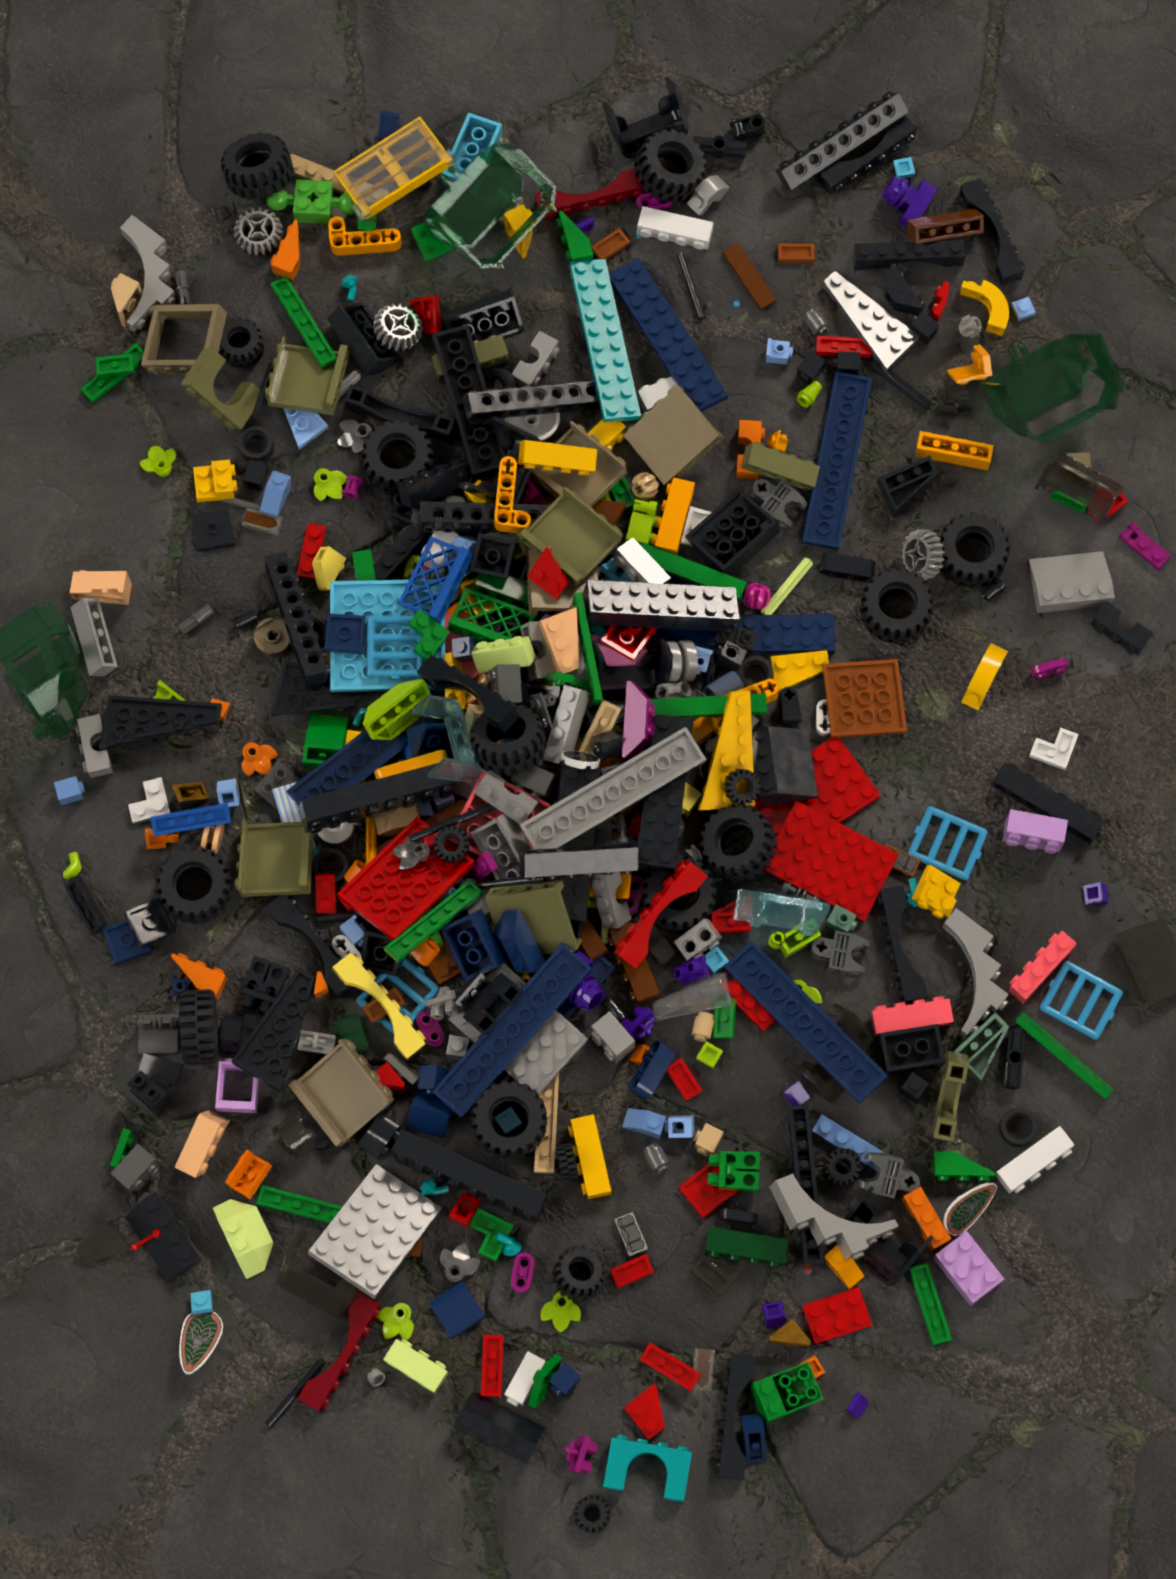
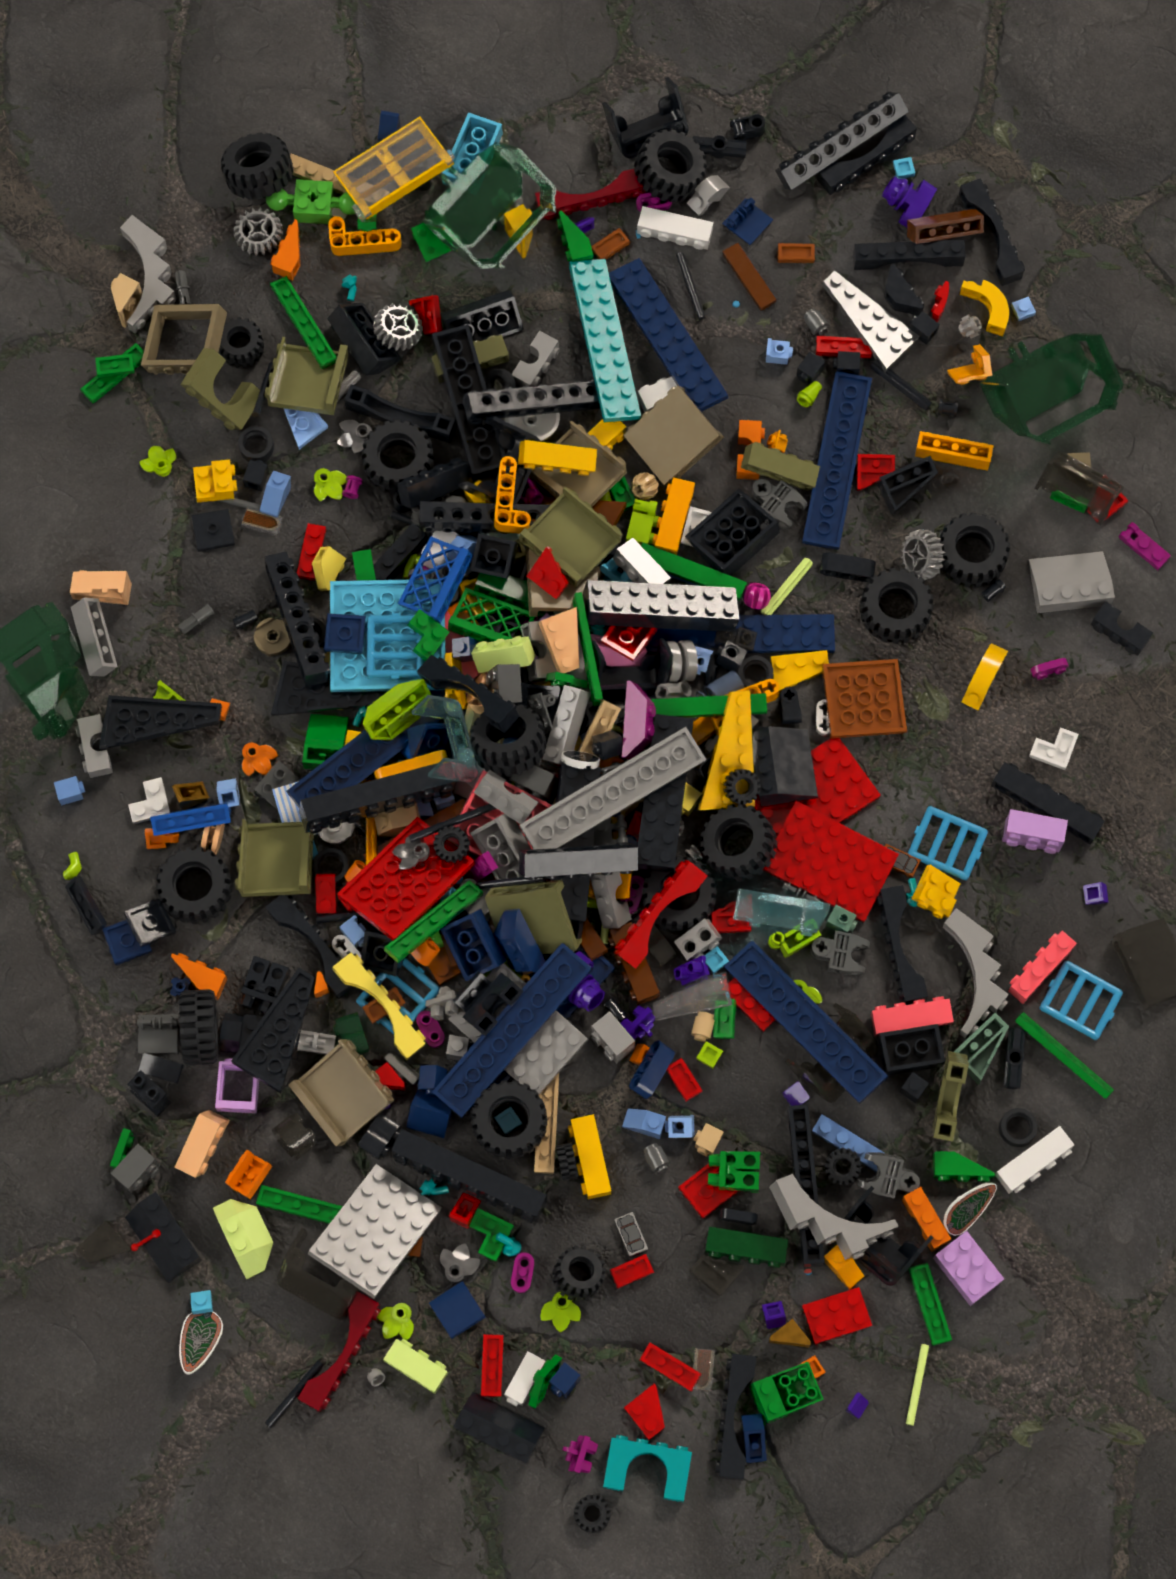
none -> dark blue hinge [722,198,773,245]
none -> red wing [857,454,895,491]
none -> yellowish green bar [906,1344,929,1426]

